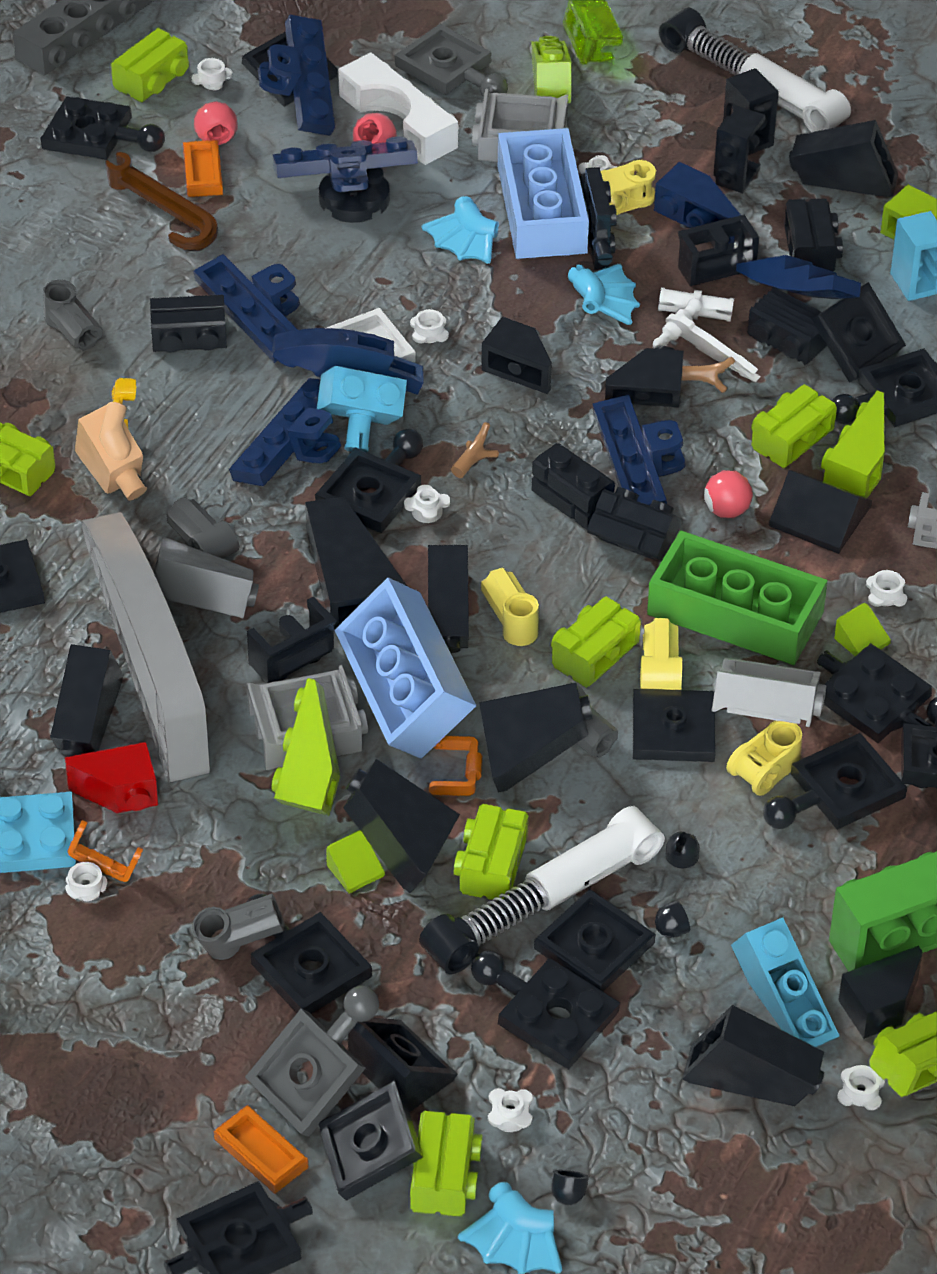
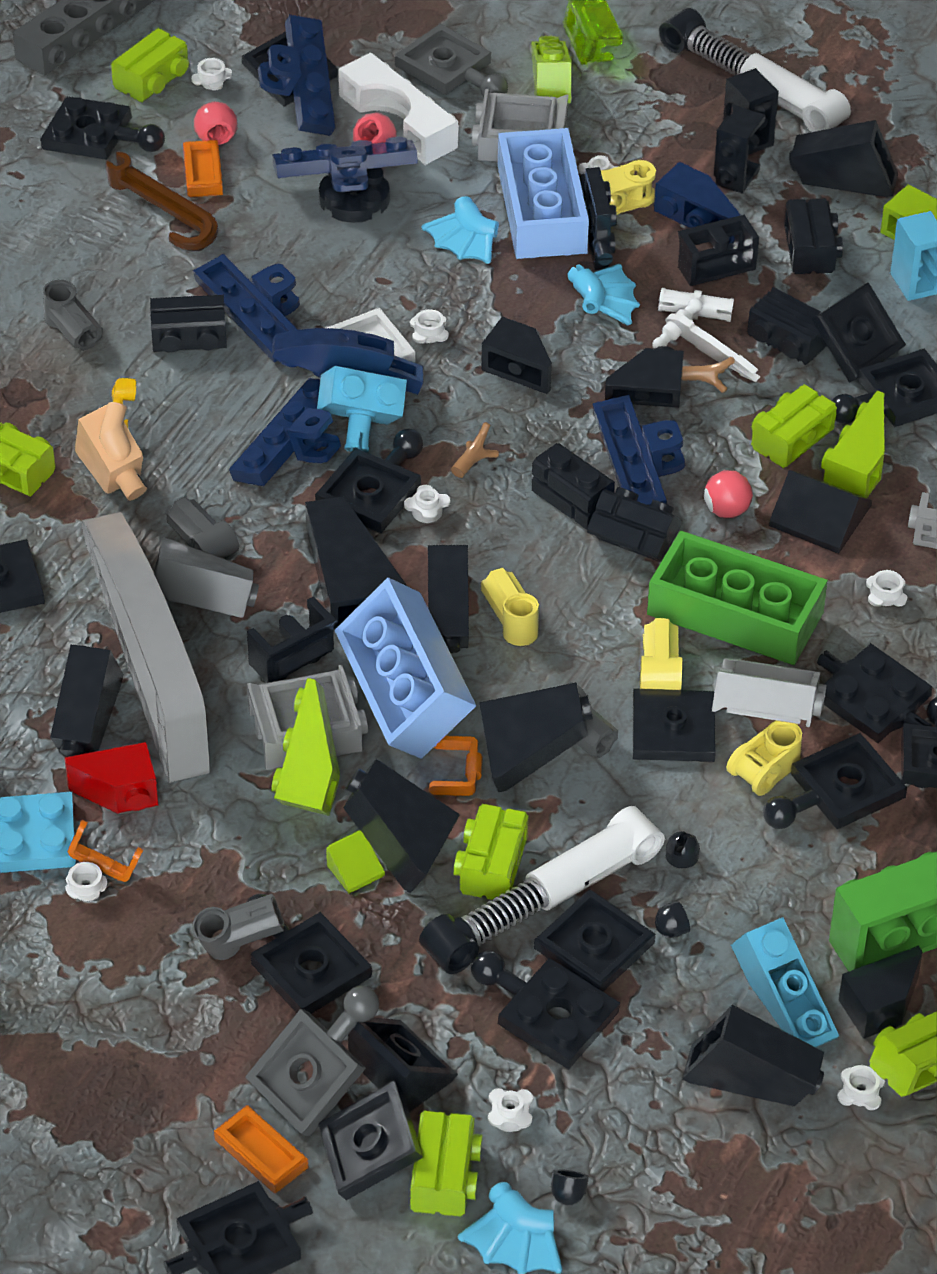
lime brick [551,596,641,688] -> none
dark blue slope [736,255,861,299] -> none
lime slope [834,602,891,656] -> none

